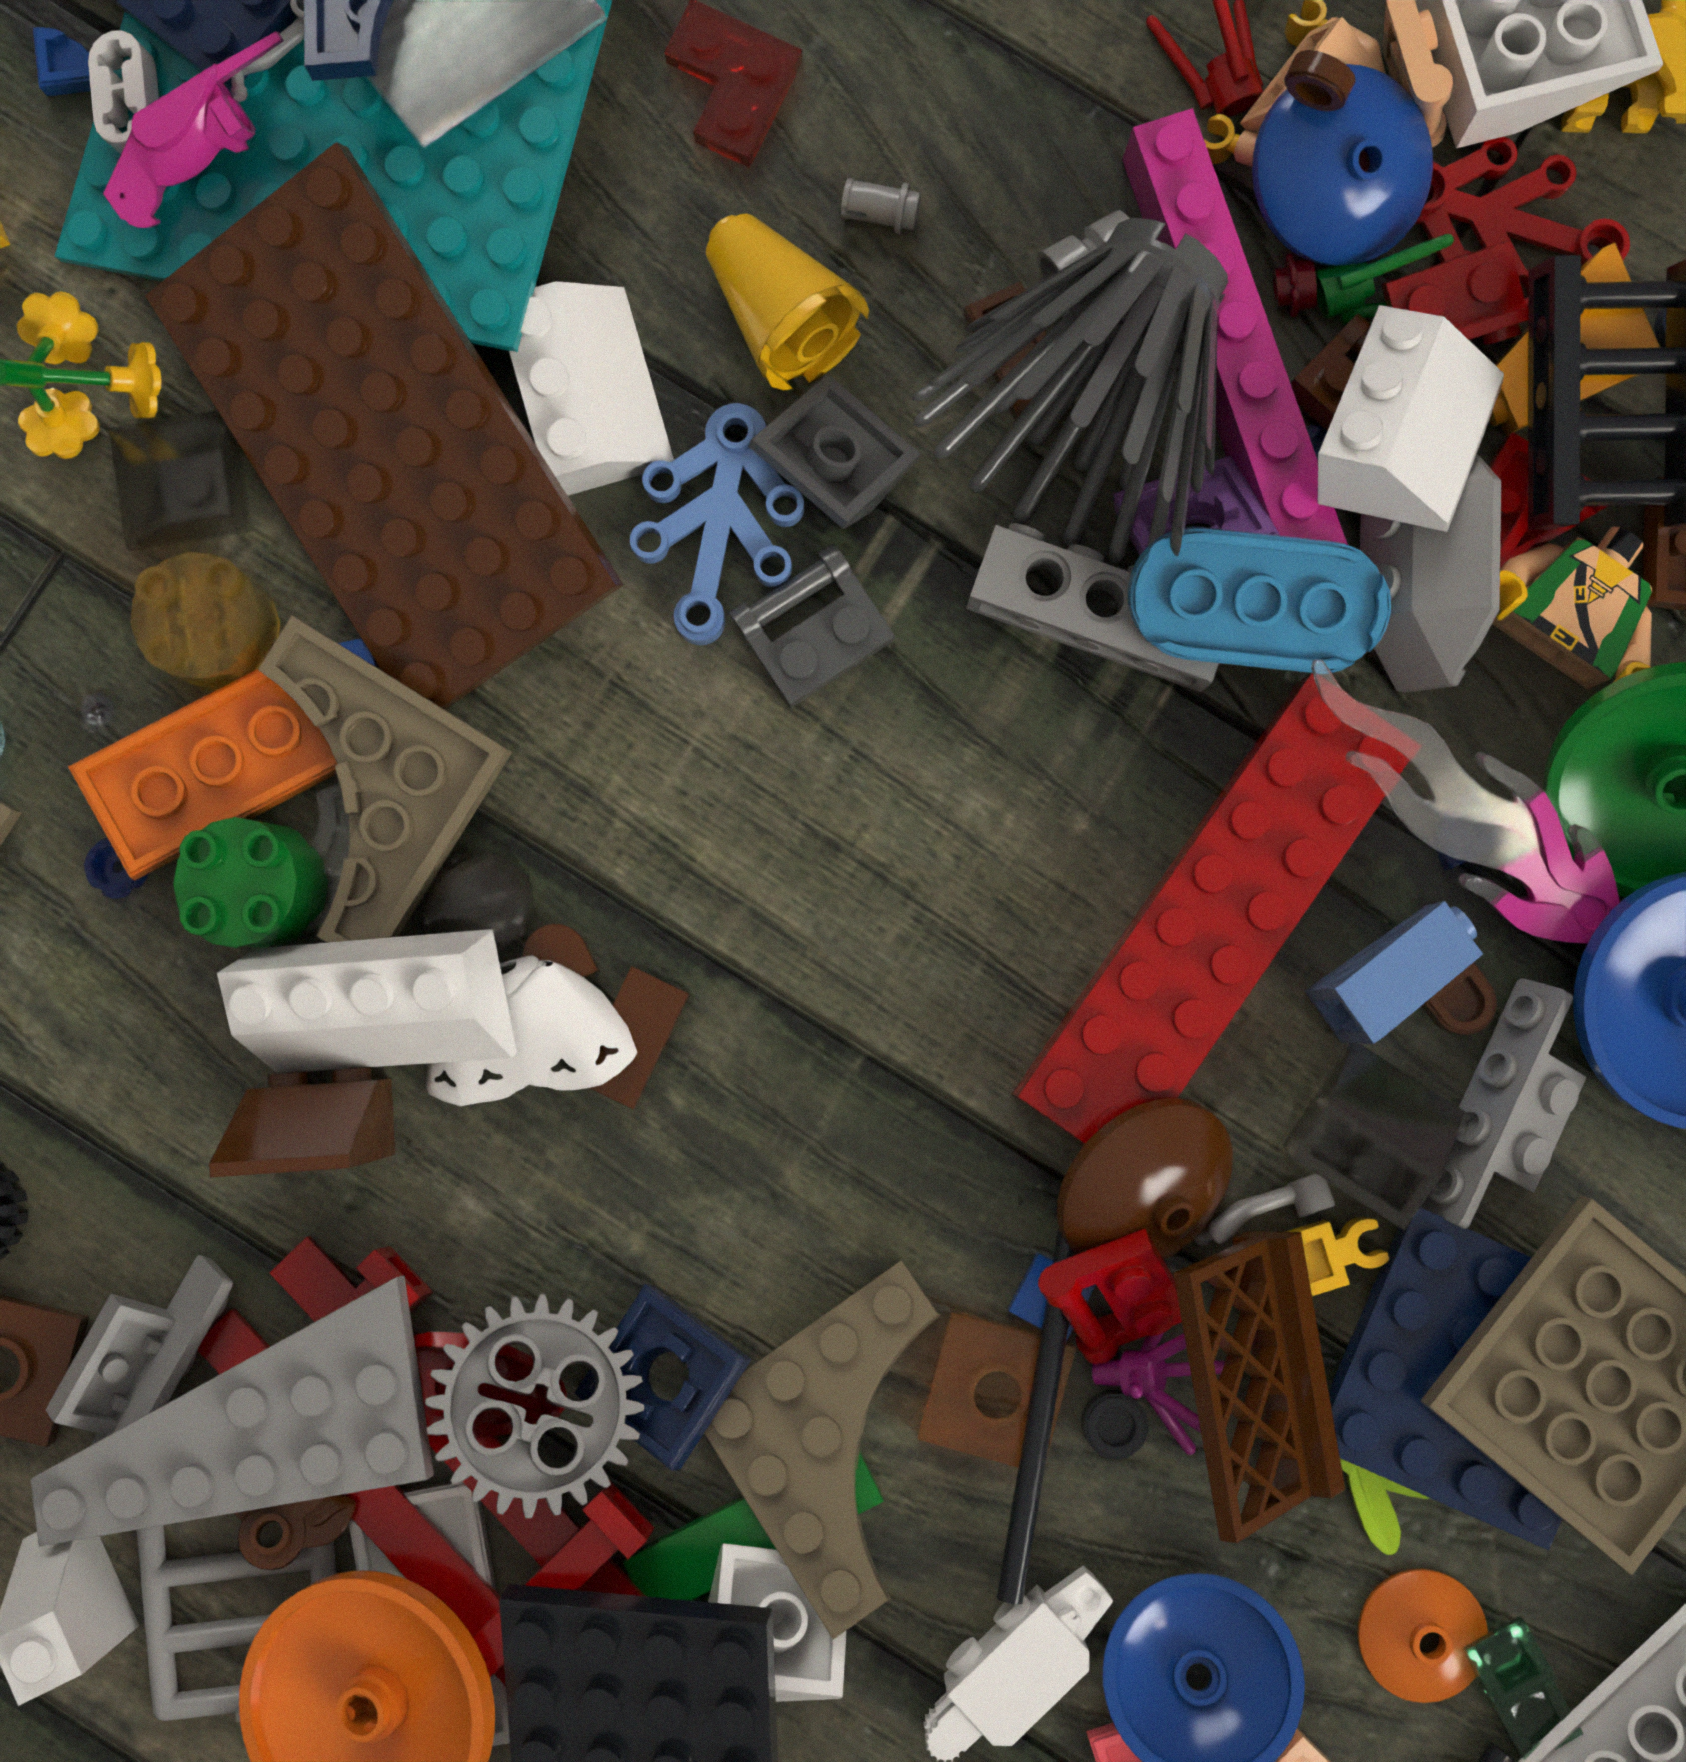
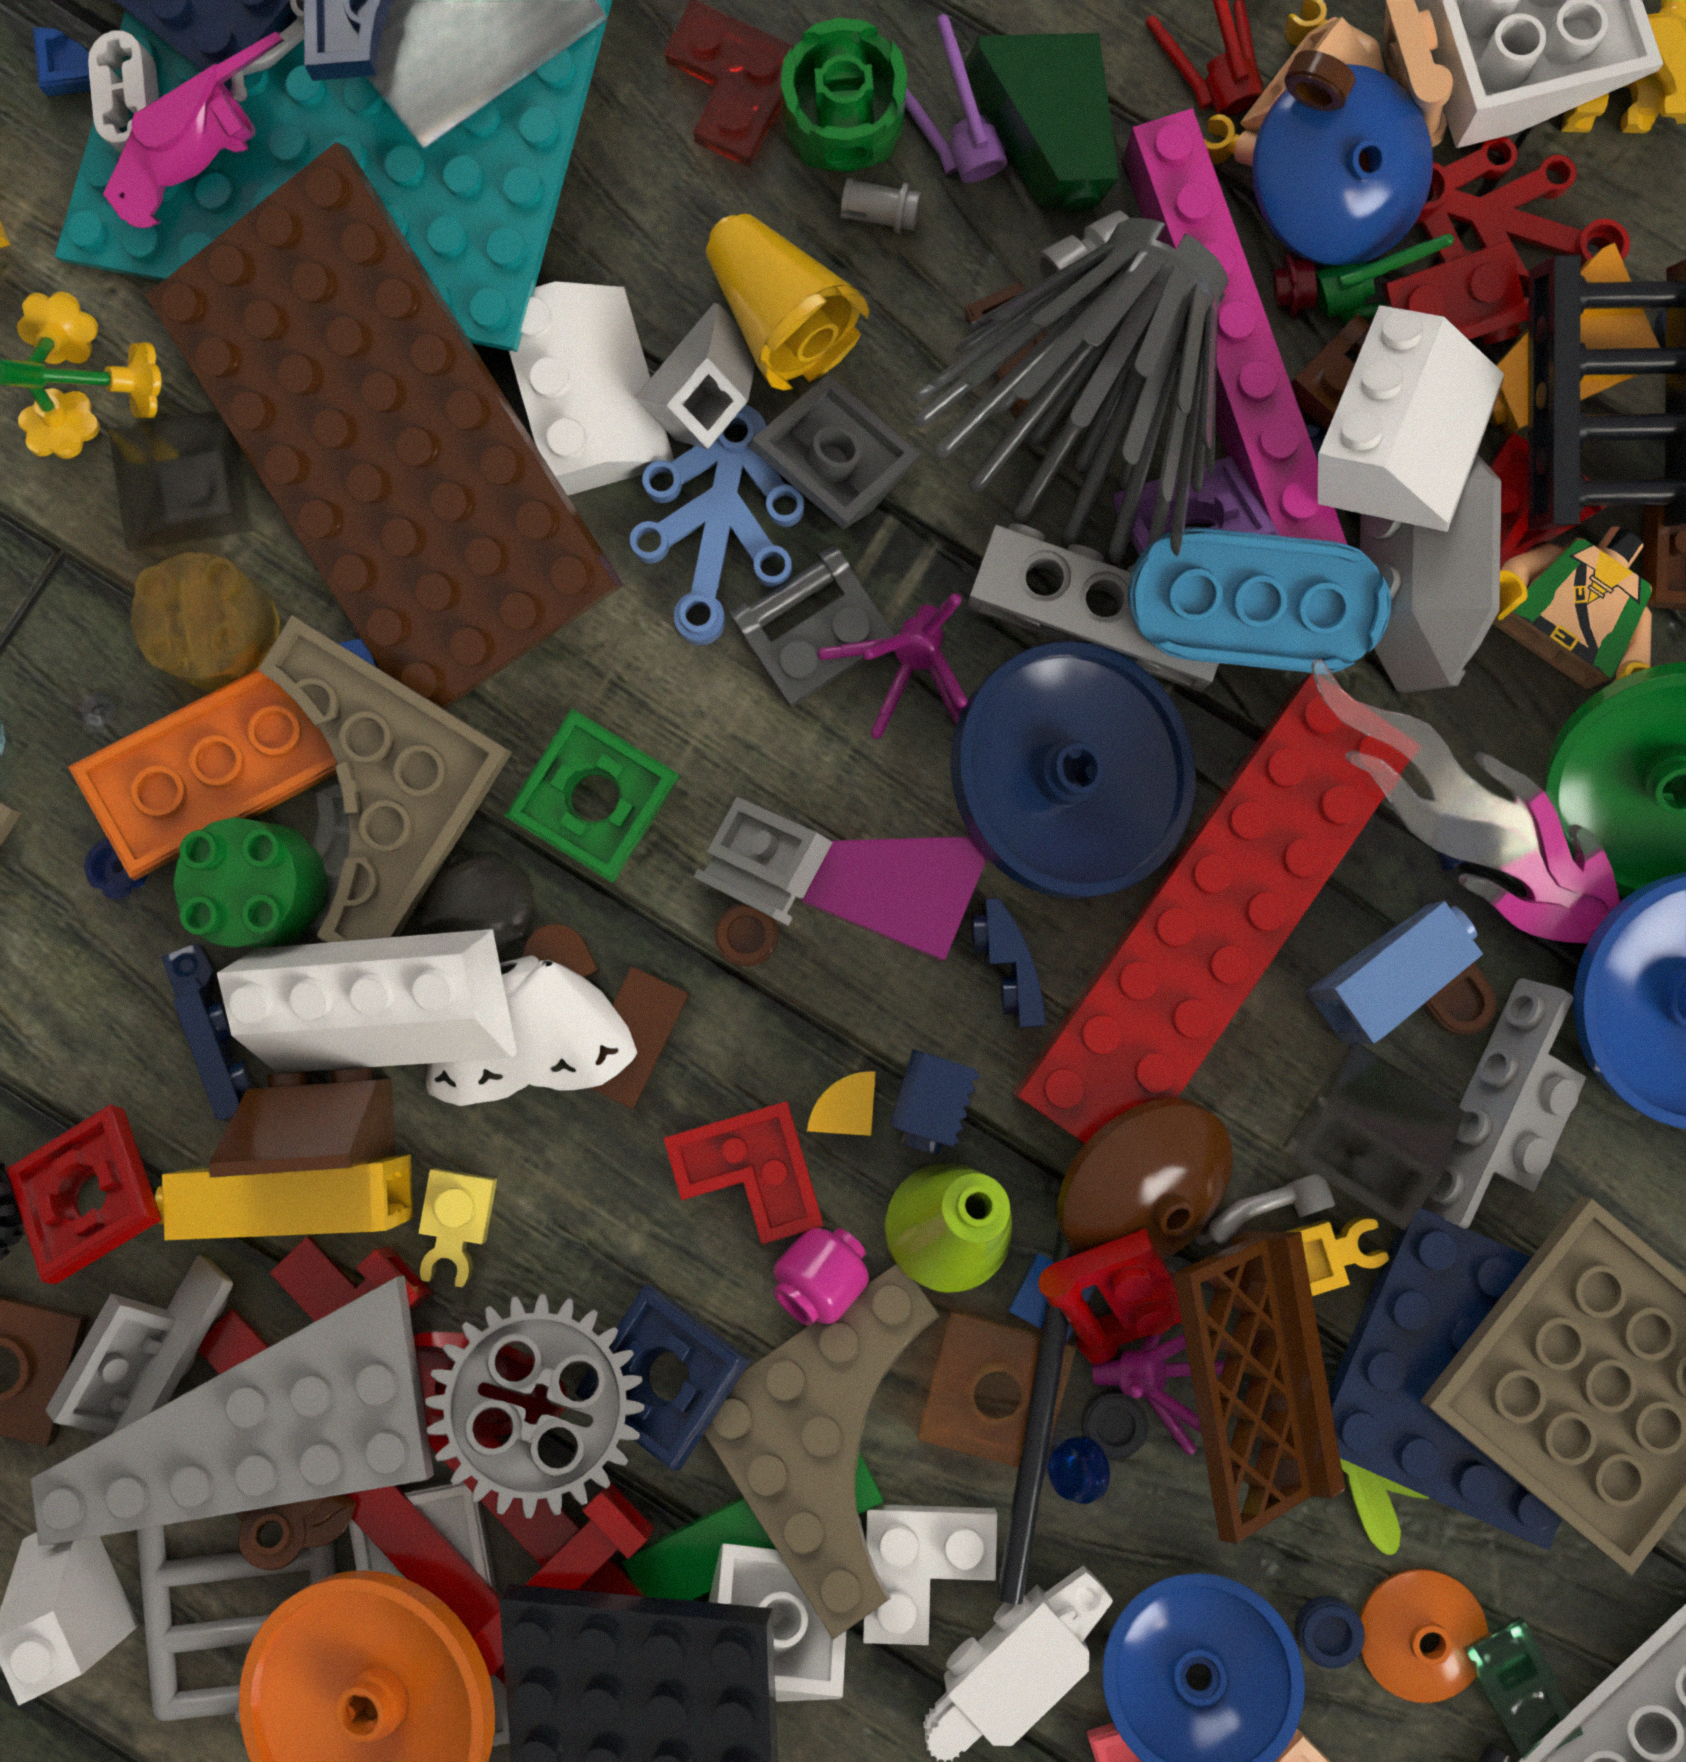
none -> red piece [6,1104,162,1285]
none -> yellow slope [155,1154,414,1240]
none -> dark blue hinge [161,943,256,1122]
none -> light yellow plate [418,1168,497,1287]
none -> green piece [504,708,681,884]
none -> light grey slope [634,303,756,449]
none -> red plate [663,1100,824,1244]
none -> light grey plate [694,797,833,926]
none -> reddish brown tile [714,903,779,967]
none -> dark pink head [773,1227,869,1326]
none -> green brick [780,17,907,173]
none -> magenta slope [801,837,987,963]
none -> yellow tile [807,1071,876,1136]
none -> magenta plant [817,593,968,740]
none -> white plate [863,1504,997,1645]
none -> lime cone [884,1163,1013,1293]
none -> dark blue brick [890,1049,980,1155]
none -> medium lavender plant [905,14,1008,183]
none -> dark blue dish [950,642,1196,899]
none -> dark green slope [964,33,1119,213]
none -> dark blue slope [971,898,1046,1027]
none -> clear blue plate [1048,1436,1110,1504]
none -> dark blue tile [1295,1596,1365,1669]

